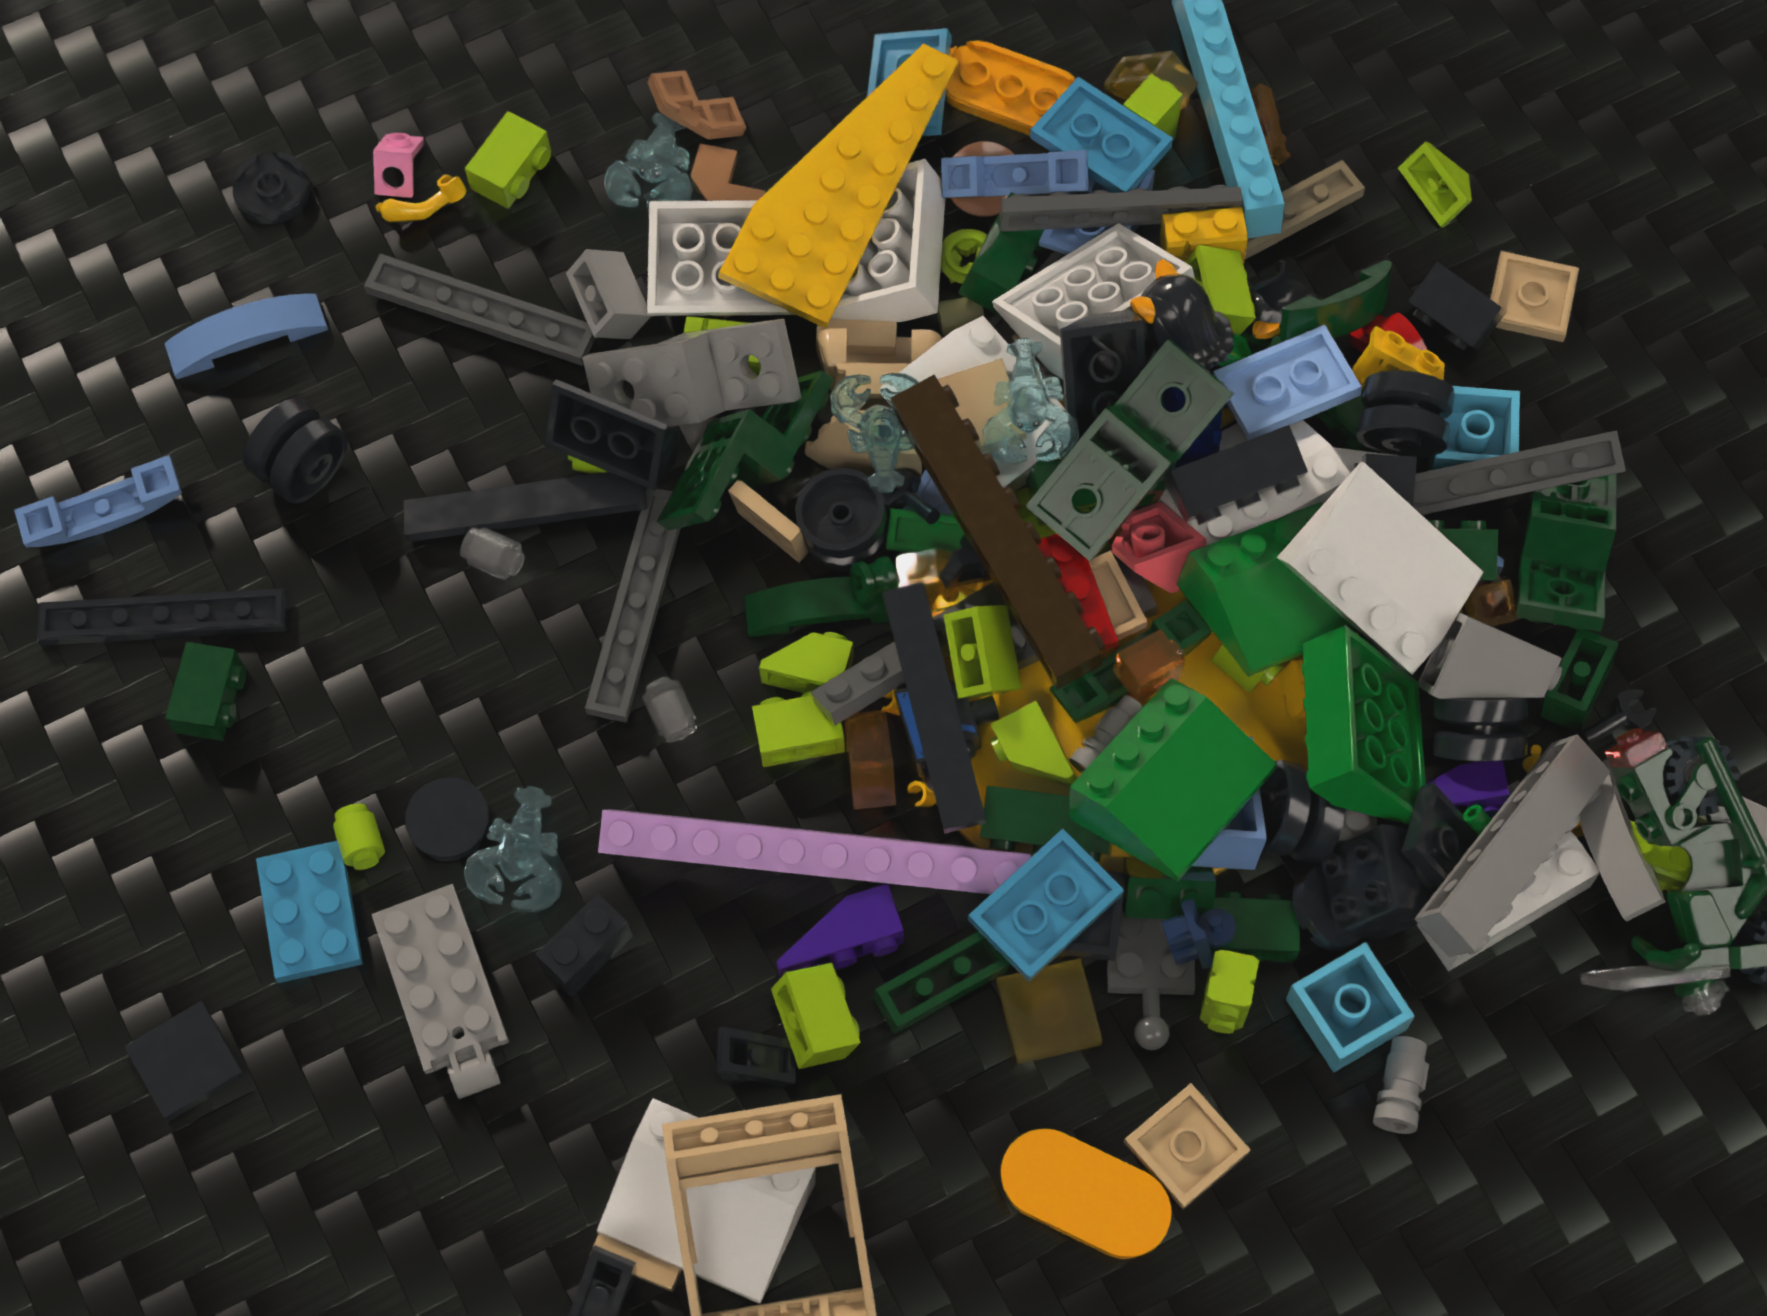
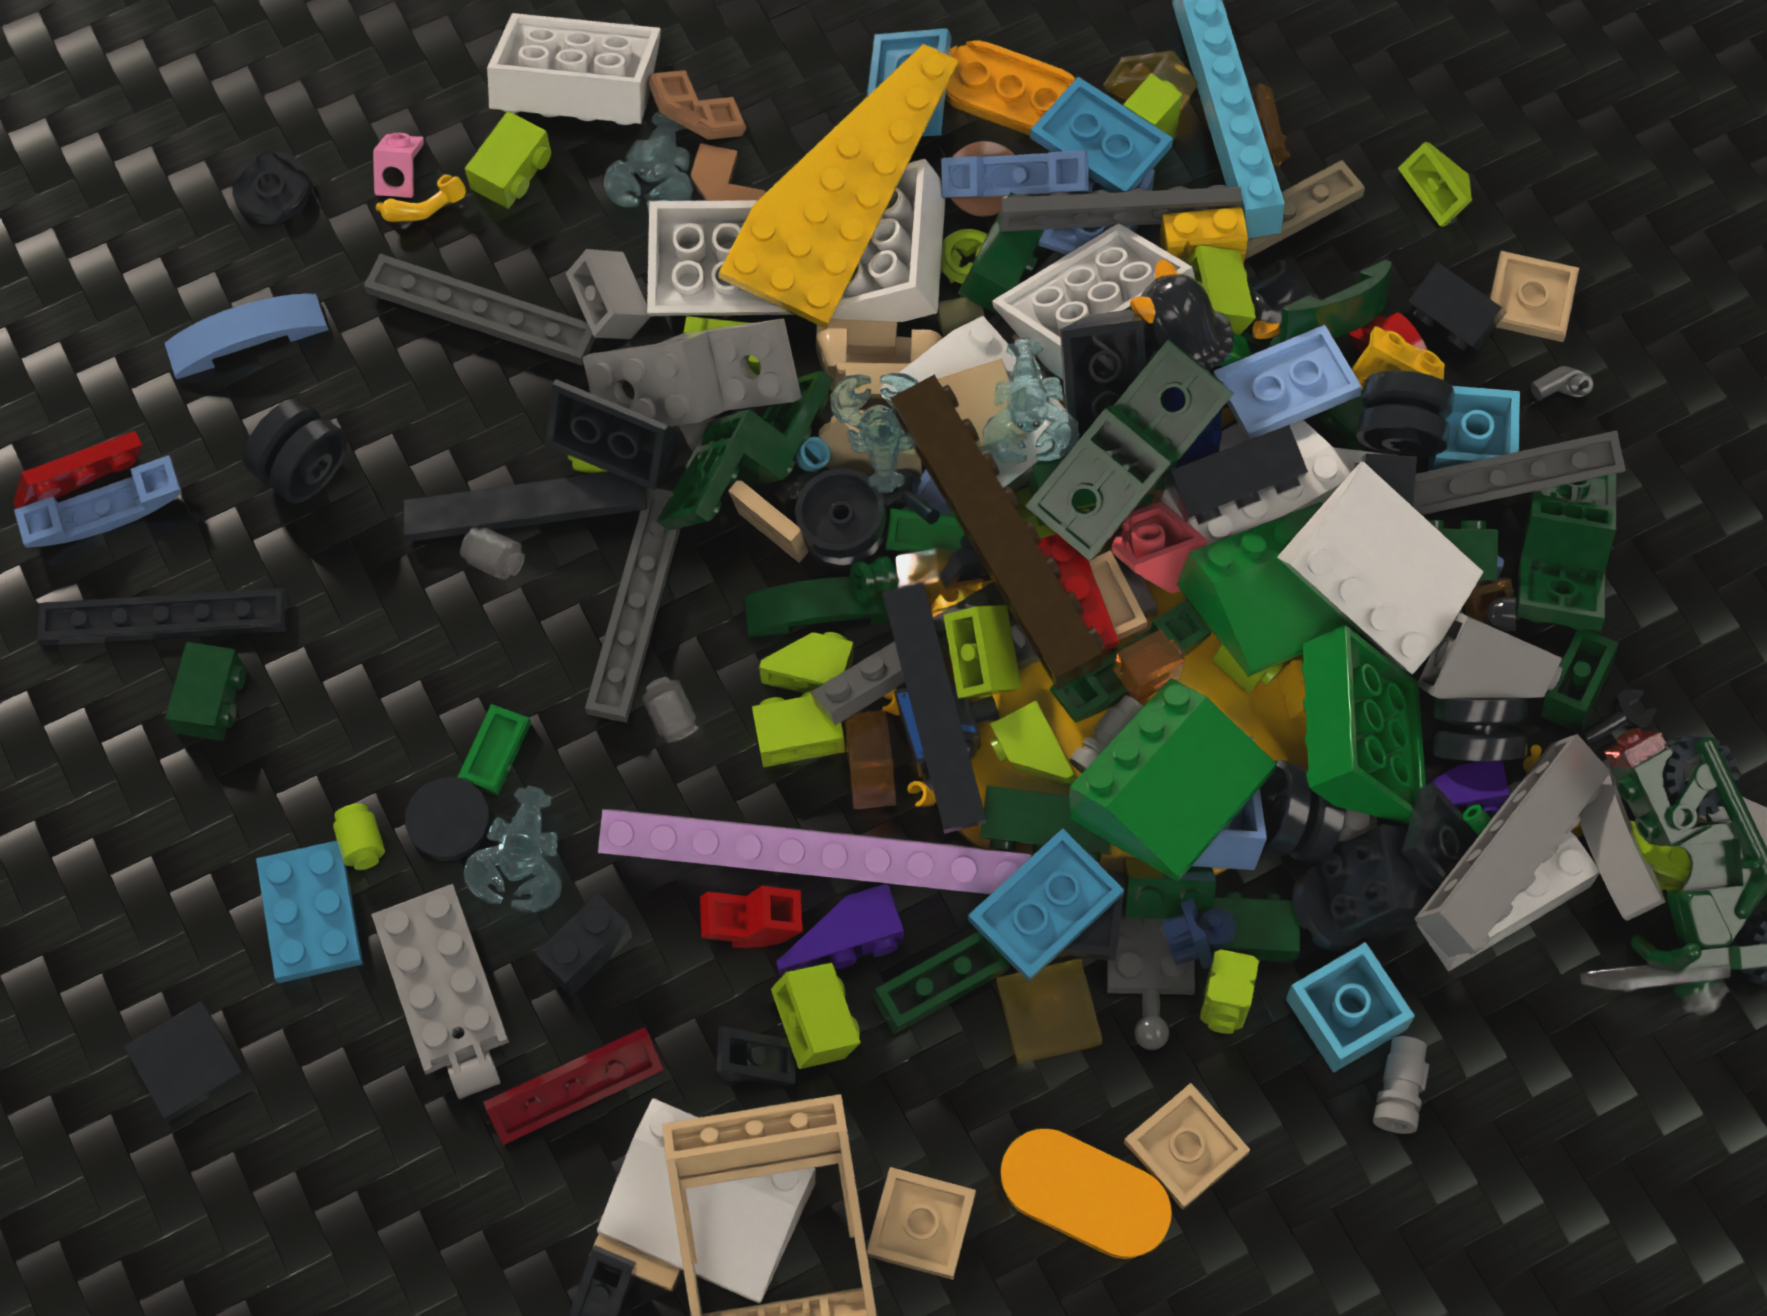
none -> red wing [13,431,142,509]
none -> green tile [457,704,531,796]
none -> dark red plate [484,1027,664,1145]
none -> white slope [487,13,661,125]
none -> red brick [700,886,802,948]
none -> medium azure hinge [795,437,830,471]
none -> tan tile [866,1167,976,1280]
none -> black hinge [1486,597,1516,631]
none -> dark grey arm [1530,366,1594,401]

